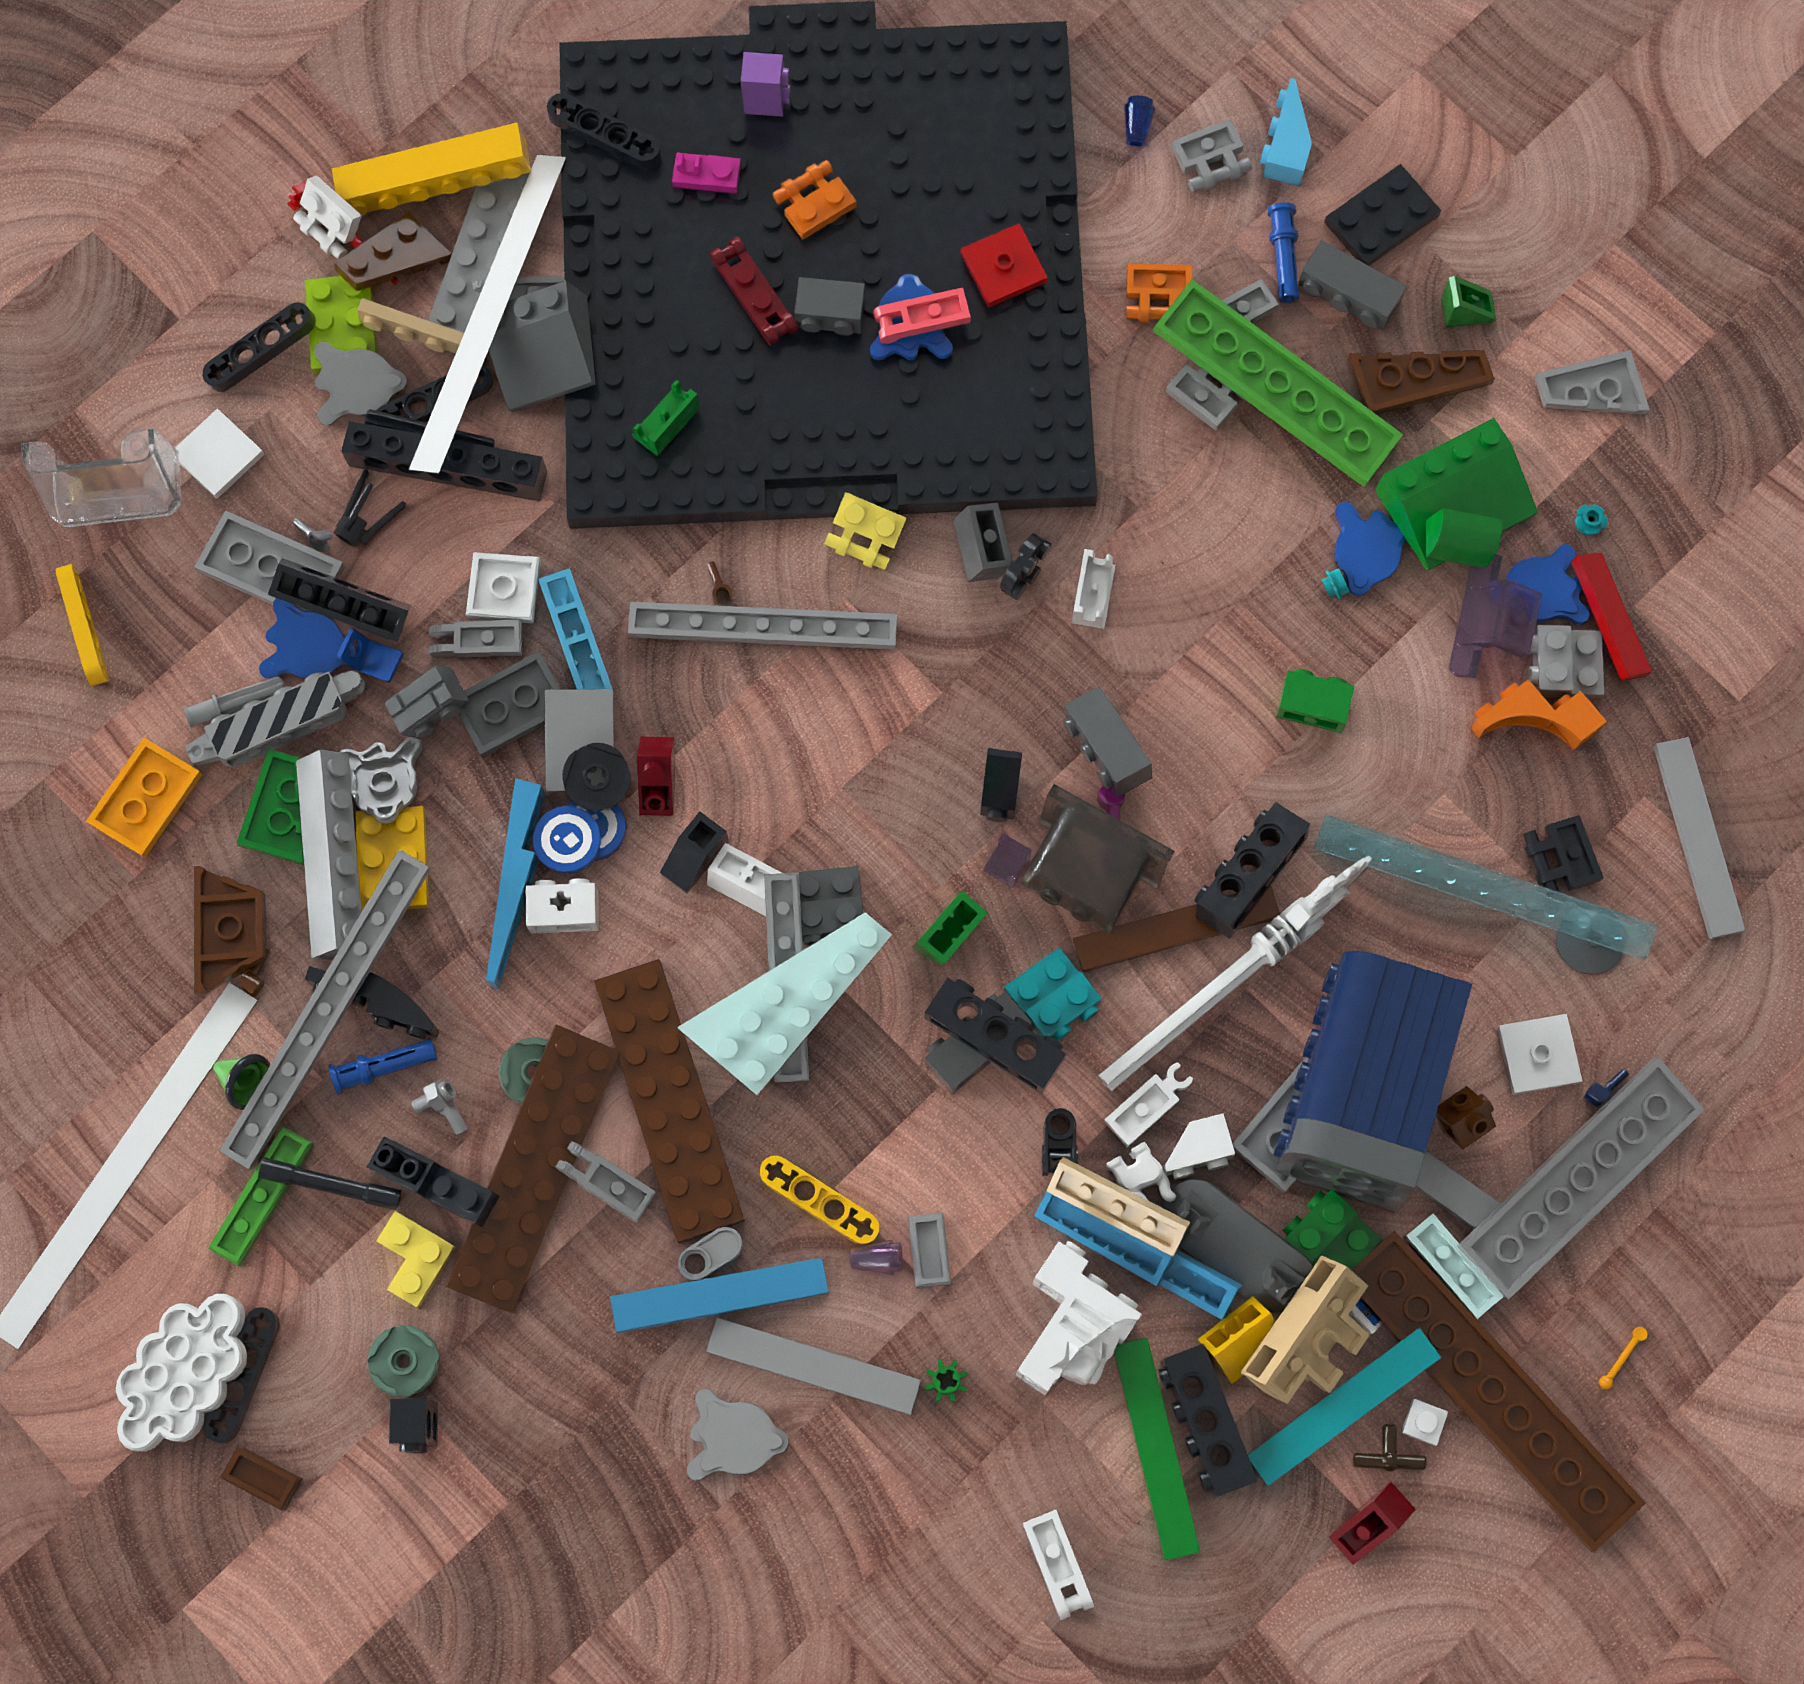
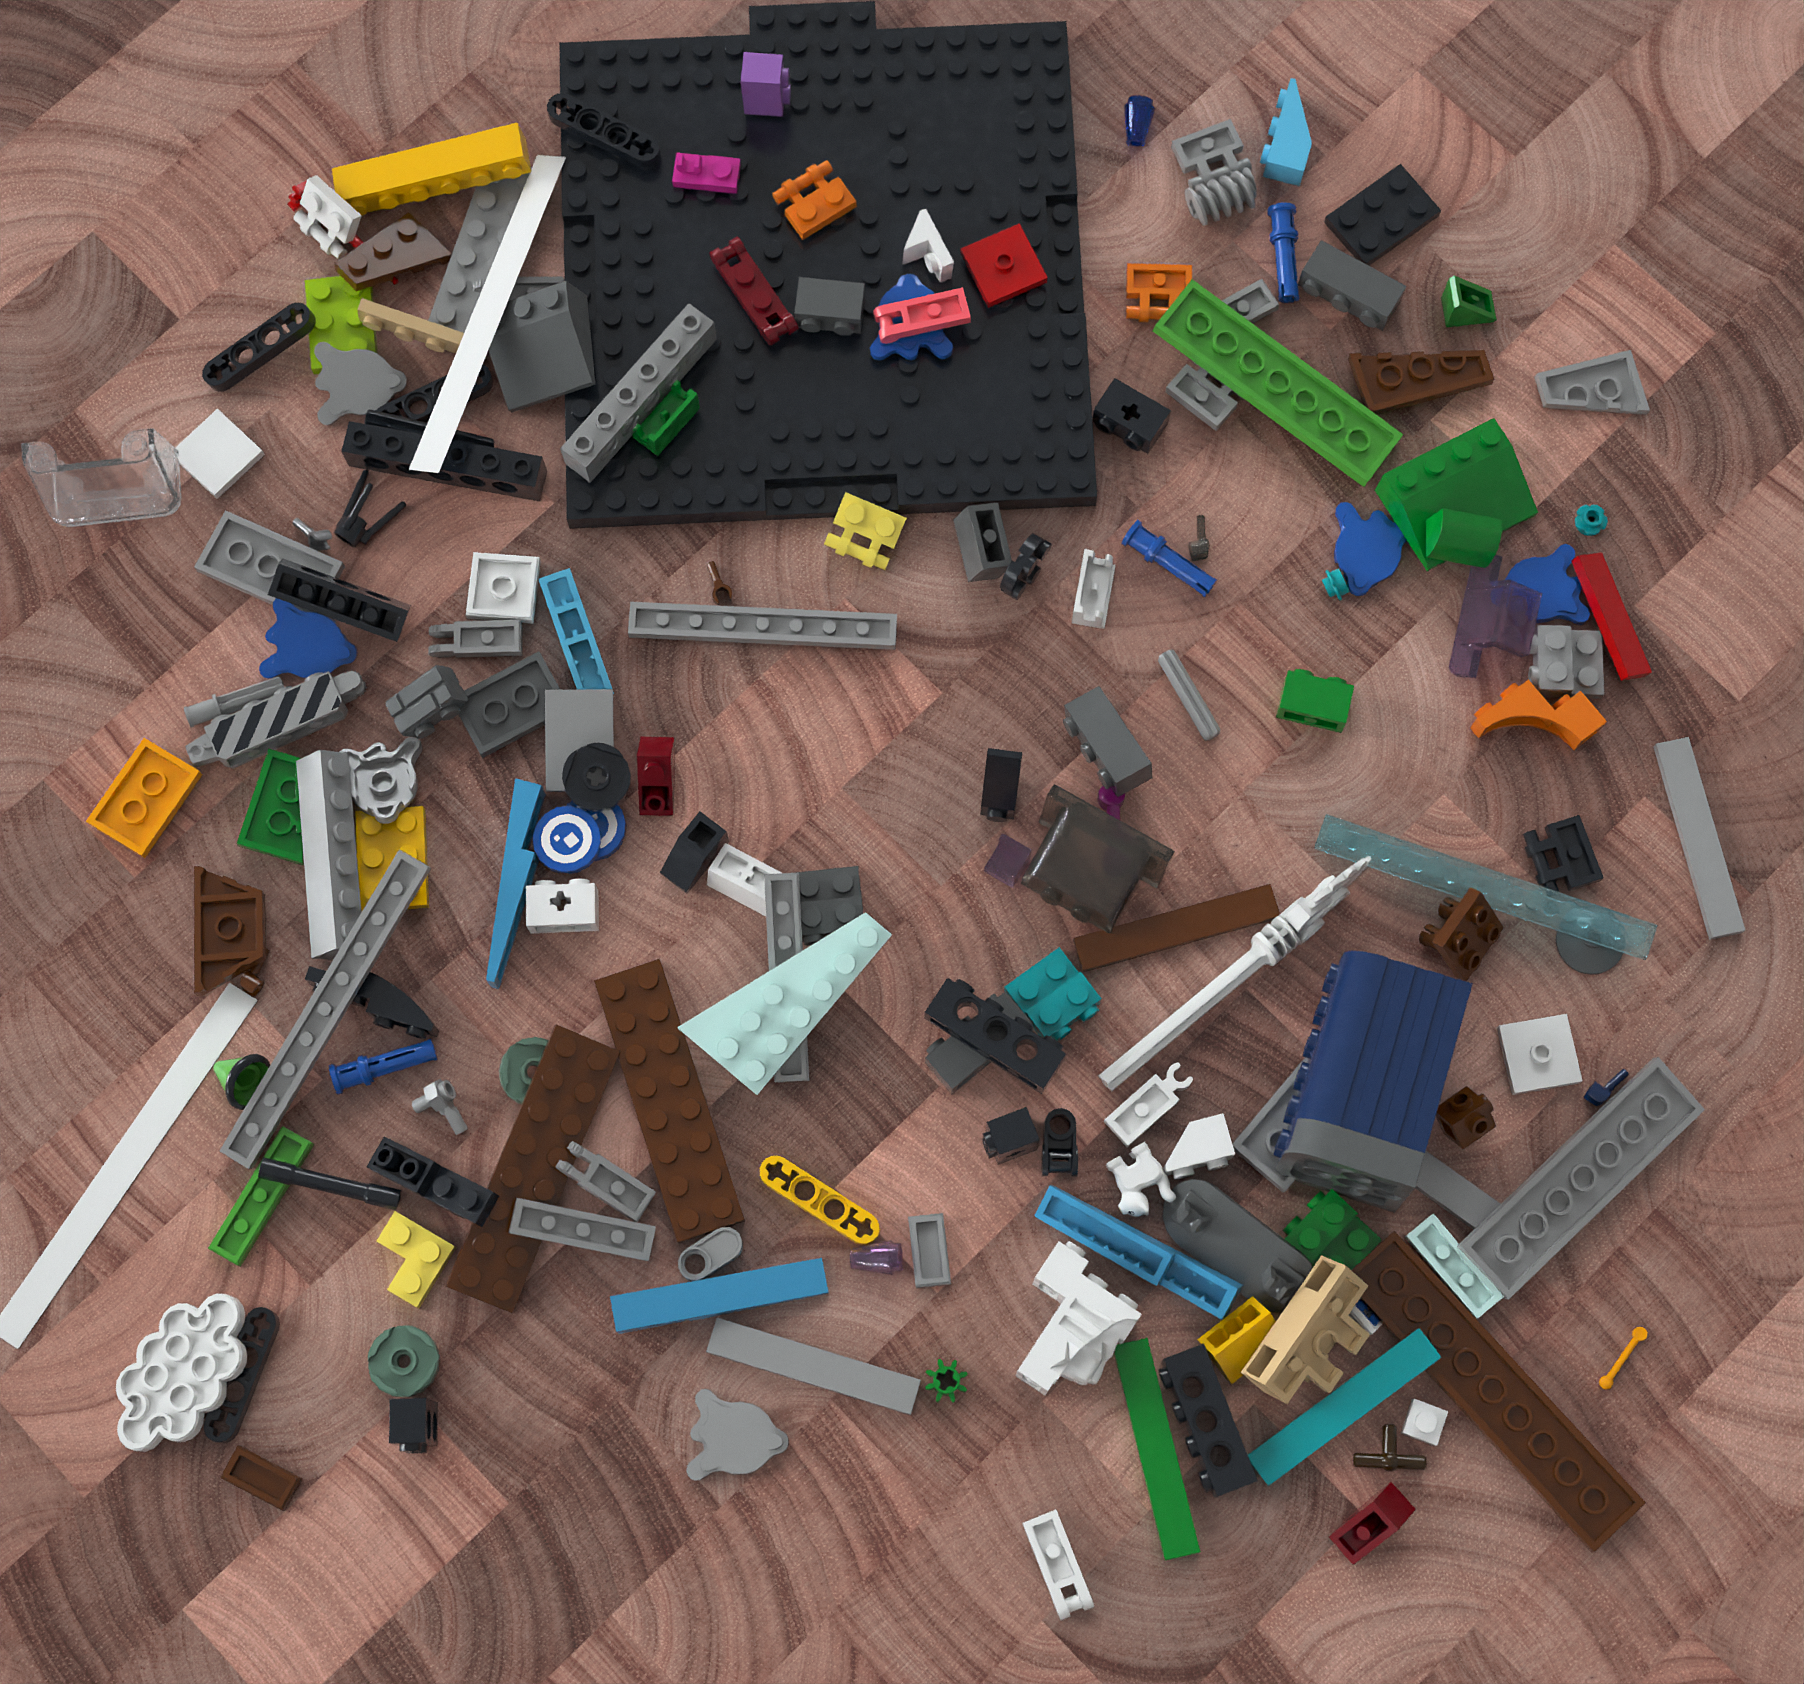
yellow beam [56,563,109,687] -> none
blue bracket [337,628,403,683] -> none
green brick [913,891,988,966] -> none
tan plate [1046,1157,1190,1256] -> none
black brick [1194,802,1310,939] -> none
none -> light grey plate [509,1198,656,1261]
none -> light grey brick [560,304,717,483]
none -> white slope [902,209,954,283]
none -> black brick [982,1107,1040,1165]
none -> black brick [1092,378,1171,454]
none -> blue pin [1121,519,1217,597]
none -> light grey axle [1158,649,1220,741]
none -> light grey piece [1185,167,1257,226]
none -> clear smoke hand [1189,515,1210,561]
none -> reddish brown plate [1419,887,1504,982]

